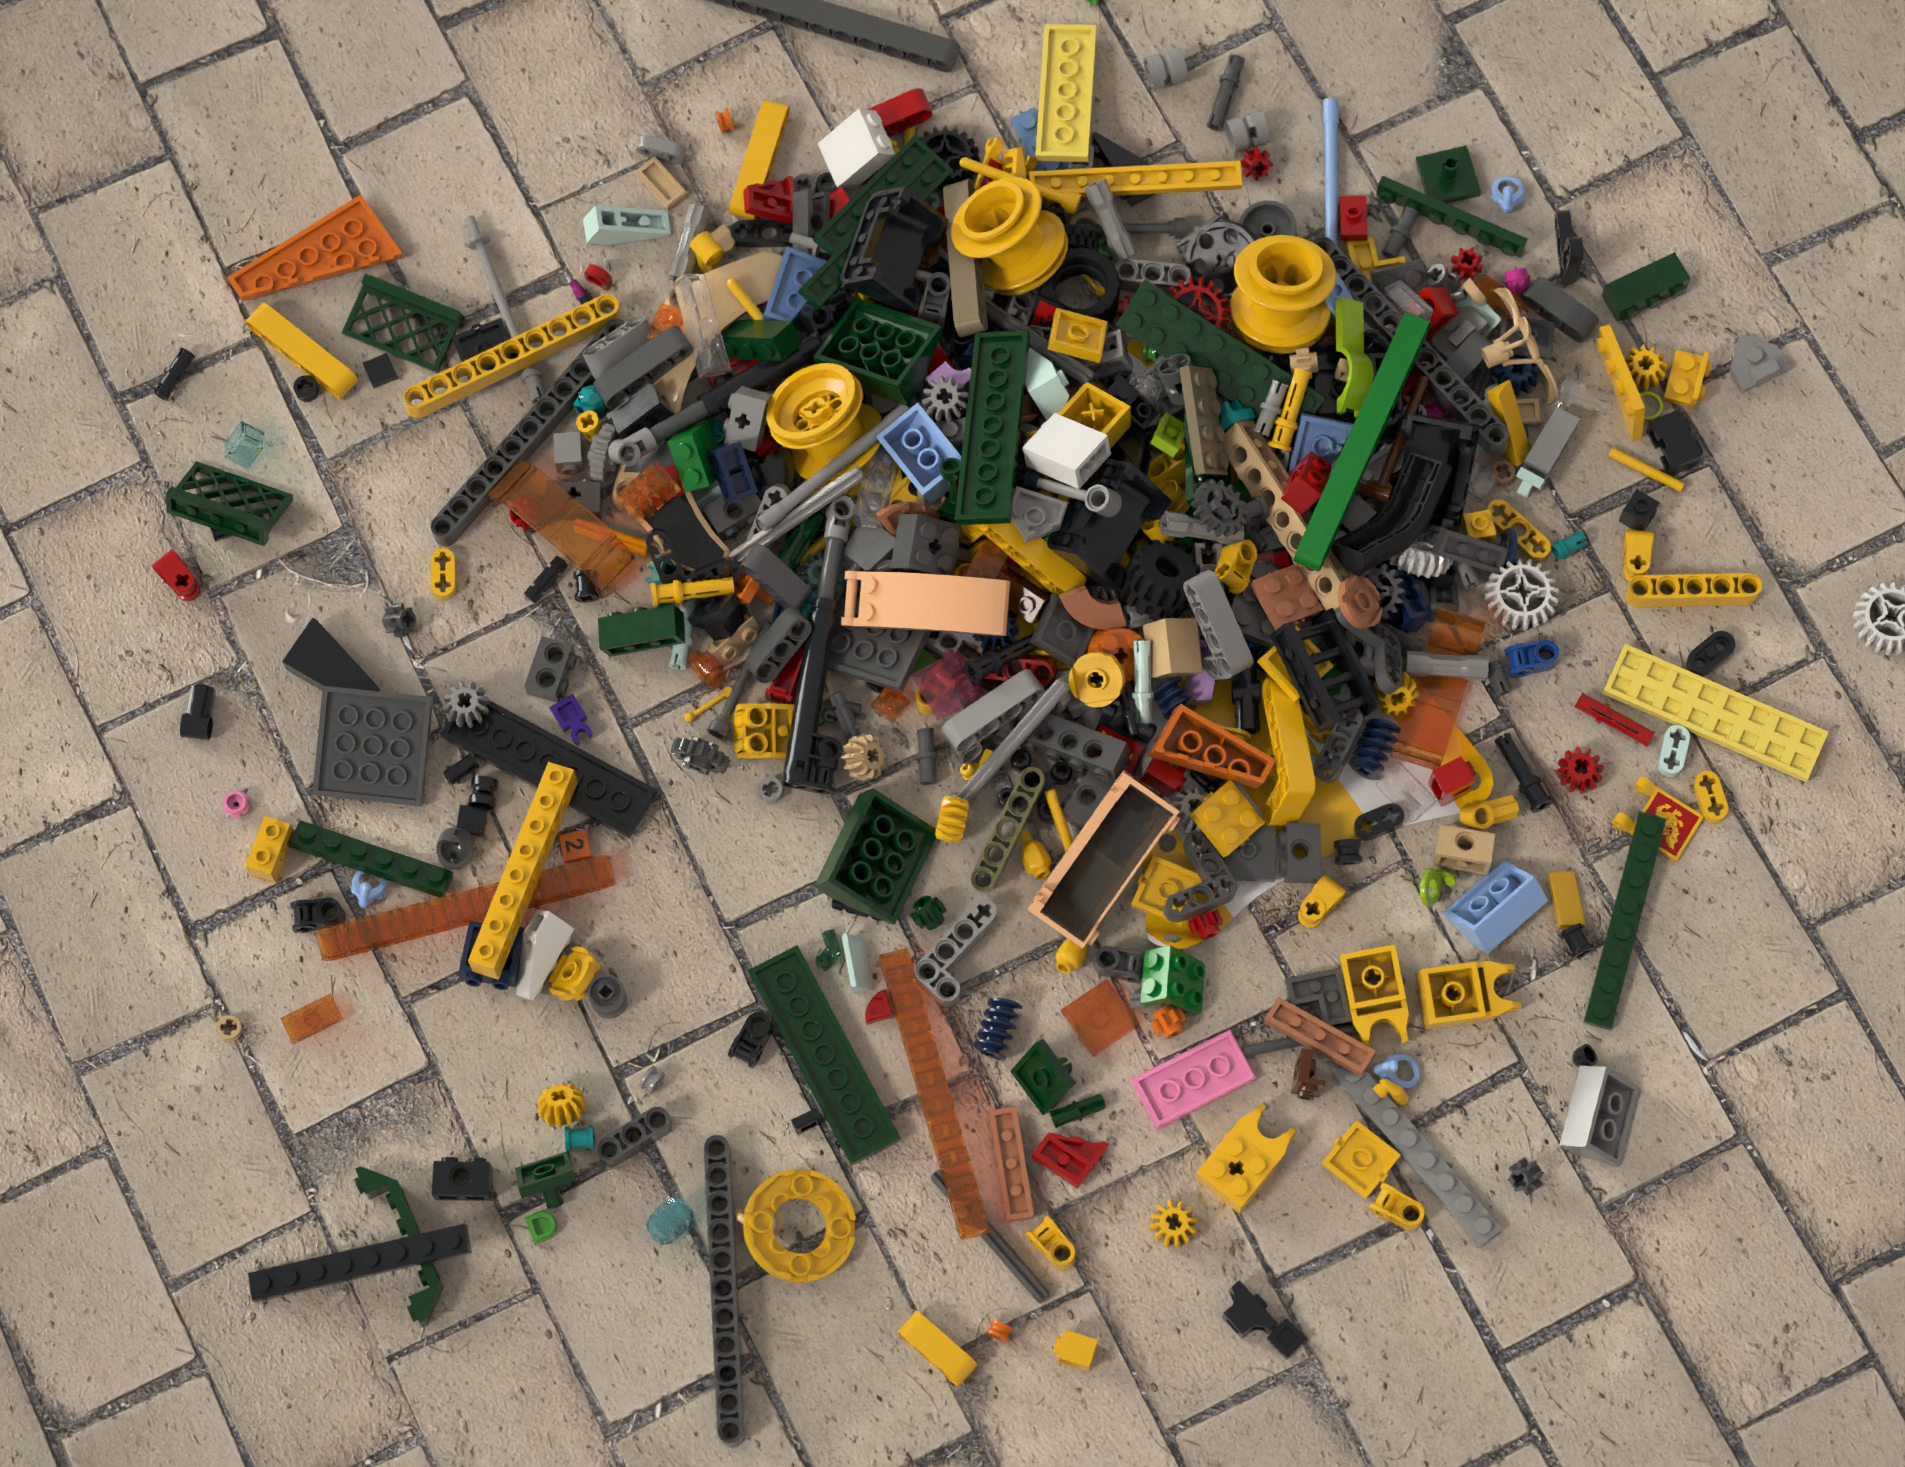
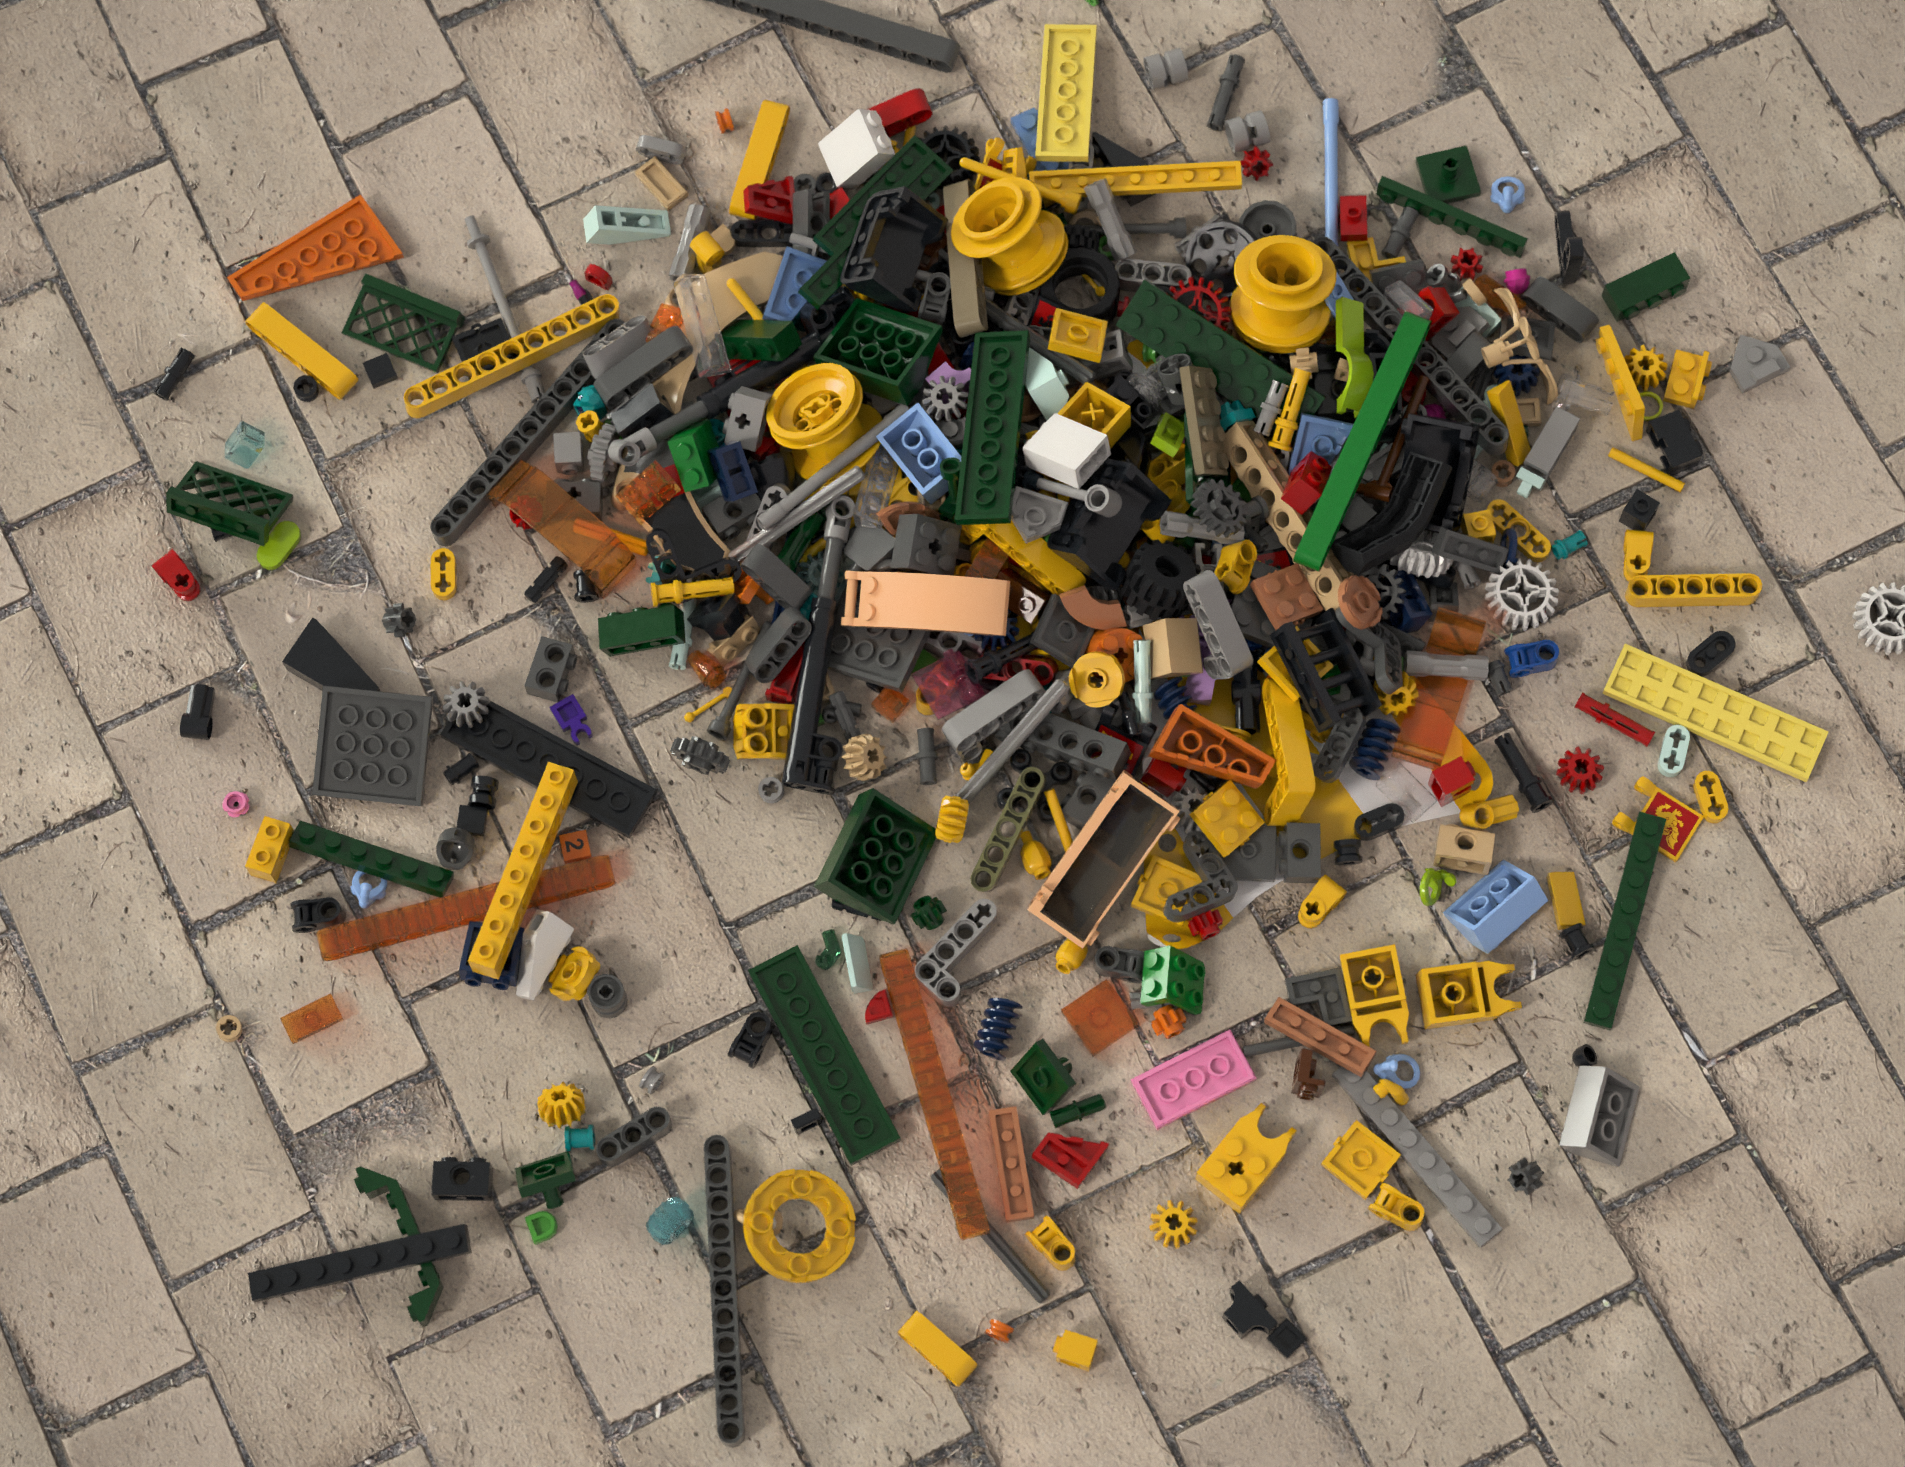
none -> lime tile [256,521,301,570]

